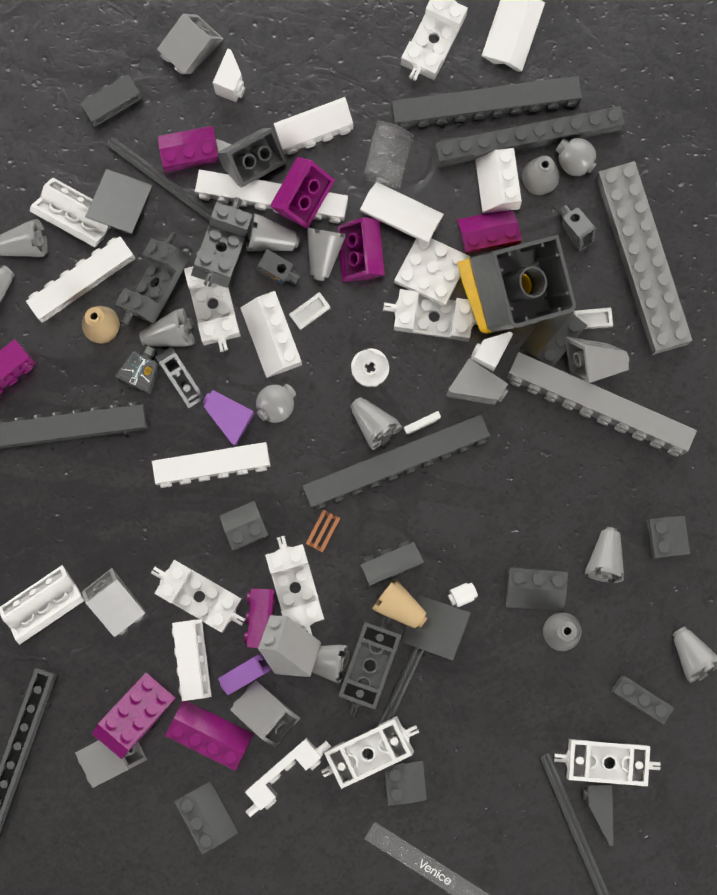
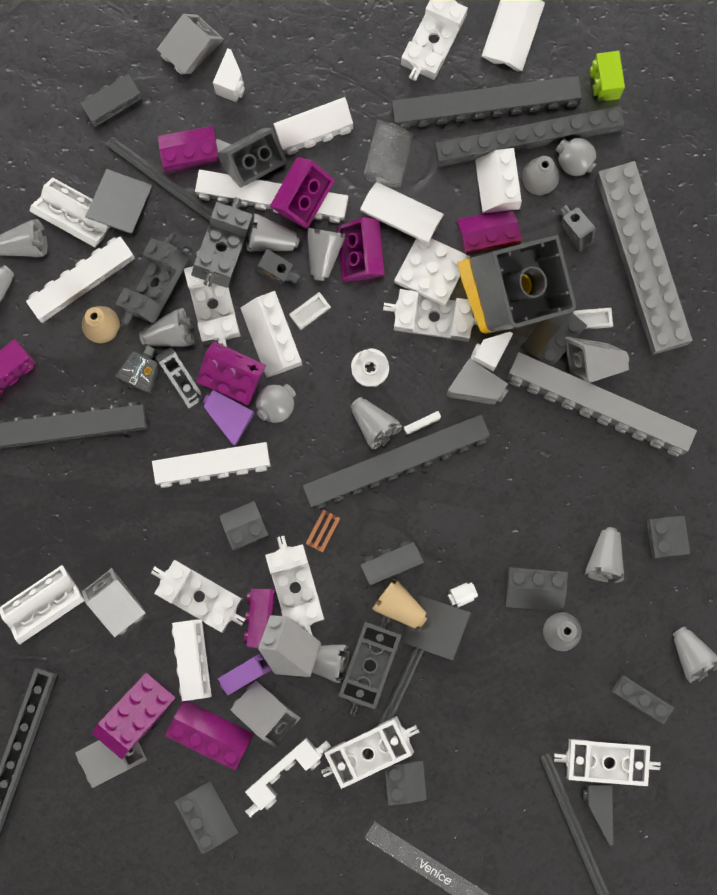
none -> magenta piece [196,342,266,406]
none -> lime brick [590,51,625,102]

